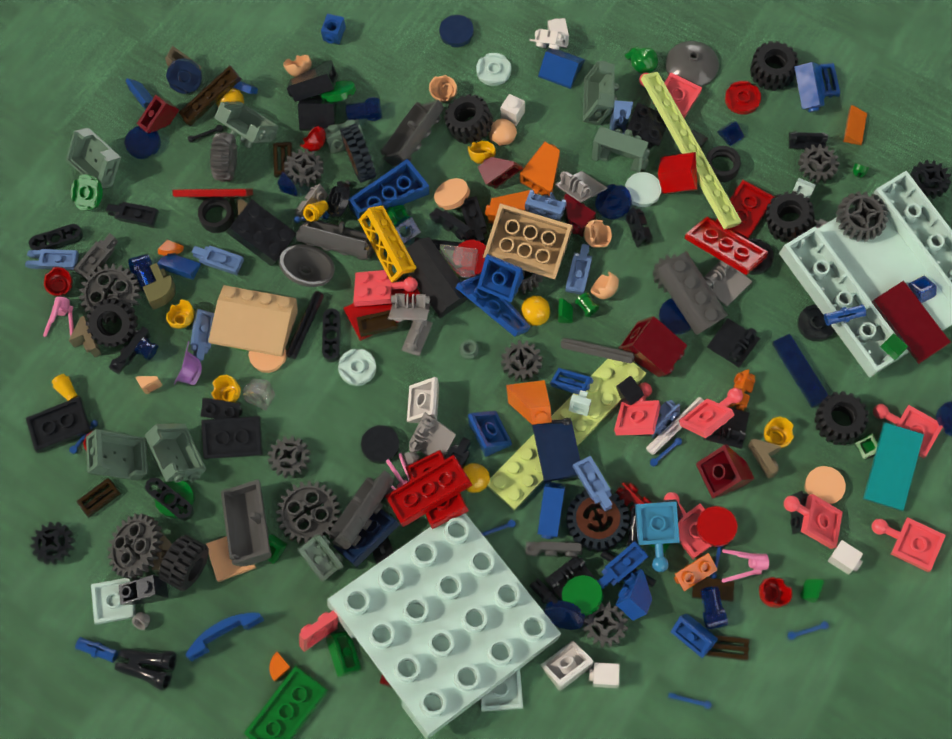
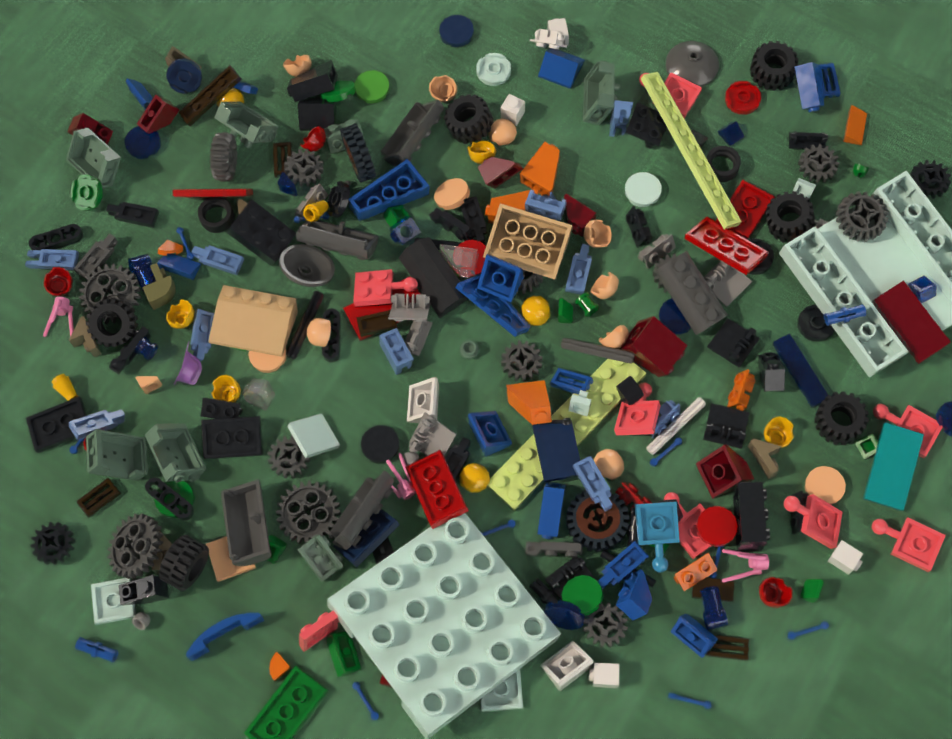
black piece [114,648,177,691] -> none
black hinge [188,125,223,142] -> none
blue brick [321,14,346,44] -> none
light aqua tile [338,349,377,386] -> none
clear blue piece [346,97,382,121] -> none
yellow fence [358,205,416,283] -> none
red tile [385,455,472,527] -> none
light grey hinge [555,171,607,203] -> none
sand green piece [592,126,650,173] -> none
clear blue tile [595,184,632,219] -> none
green piece [624,46,658,74] -> none
red slope [658,152,697,194] -> none
coral plate [679,388,743,438] -> none
green slope [880,333,908,360] -> none
none -> dark red slope [67,113,113,145]
none -> medium blue hinge [69,409,125,440]
none -> blue hinge [176,227,194,260]
none -> light aqua tile [287,413,340,459]
none -> light nougat hair [307,318,331,347]
none -> blue hinge [352,682,379,720]
none -> bright green tile [354,70,390,104]
none -> medium blue hinge [379,328,414,375]
none -> light nougat hair [593,449,624,480]
none -> light nougat hair [599,325,629,349]
none -> light grey hinge [638,234,676,269]
none -> black brick [733,482,770,552]
none -> black slope [758,352,785,392]

